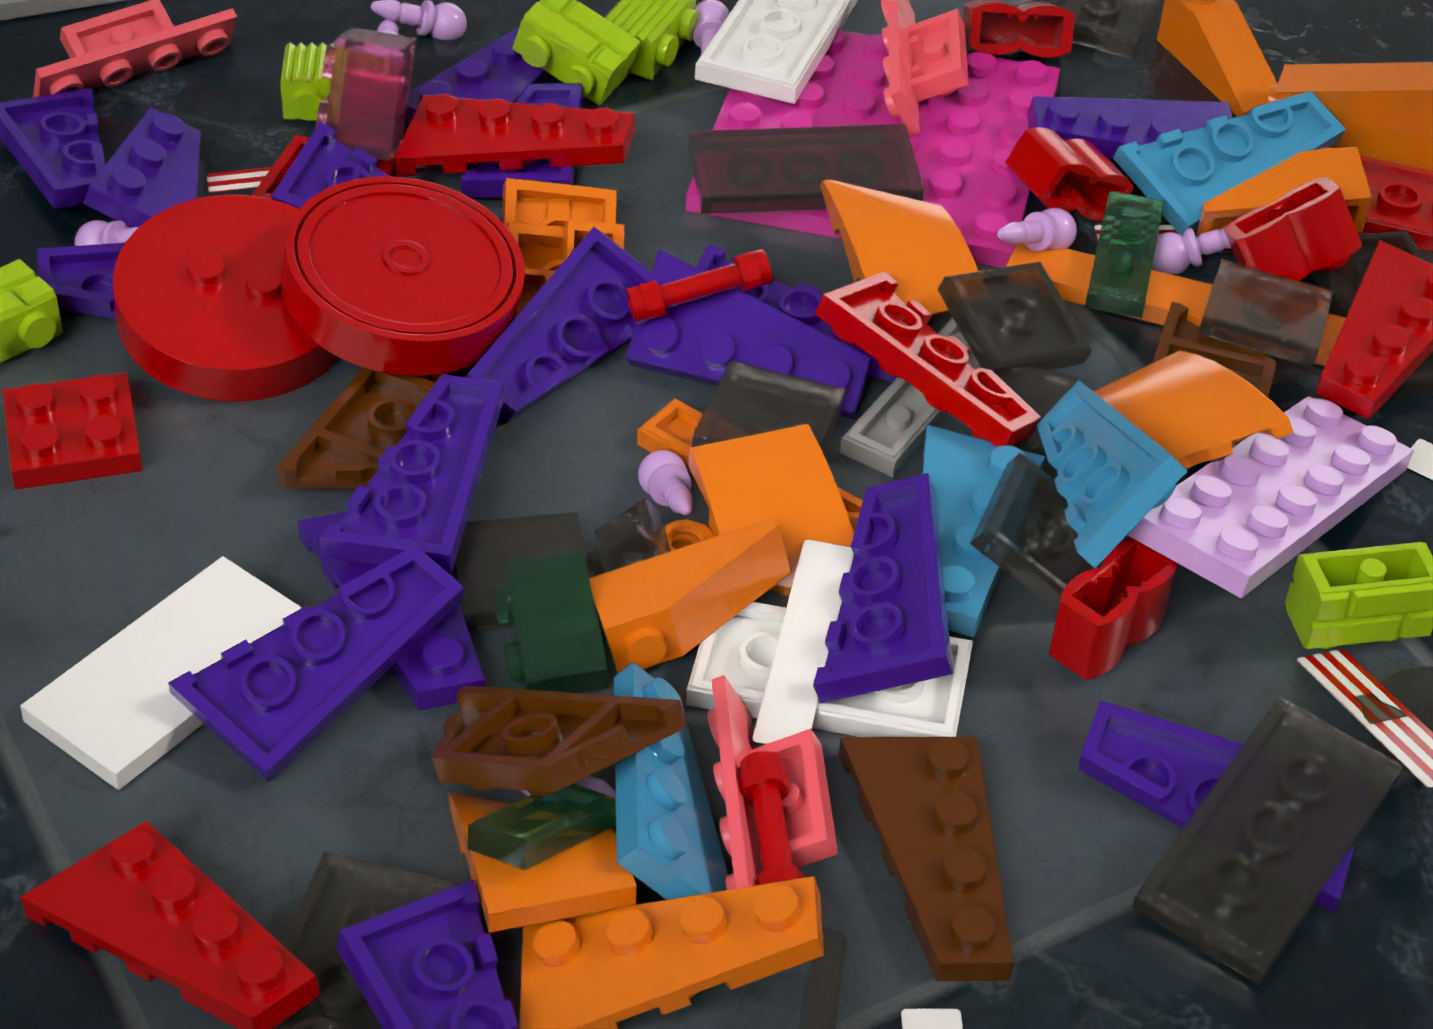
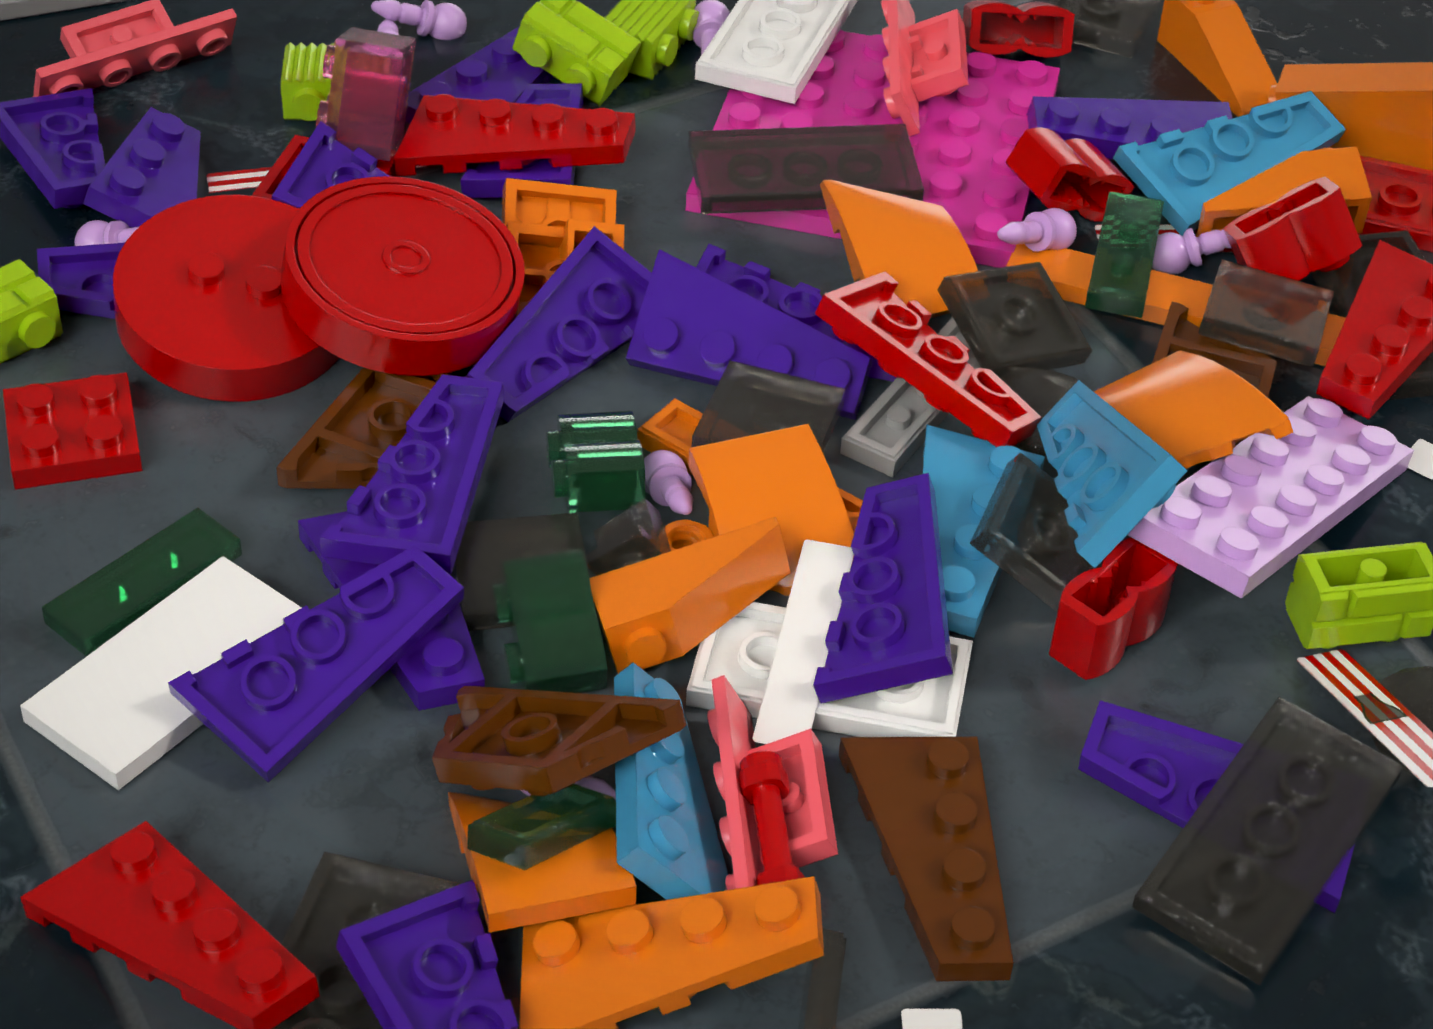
red bar [625,249,773,323] -> none
none -> clear green tile [41,508,242,657]
none -> clear green brick [546,410,645,513]

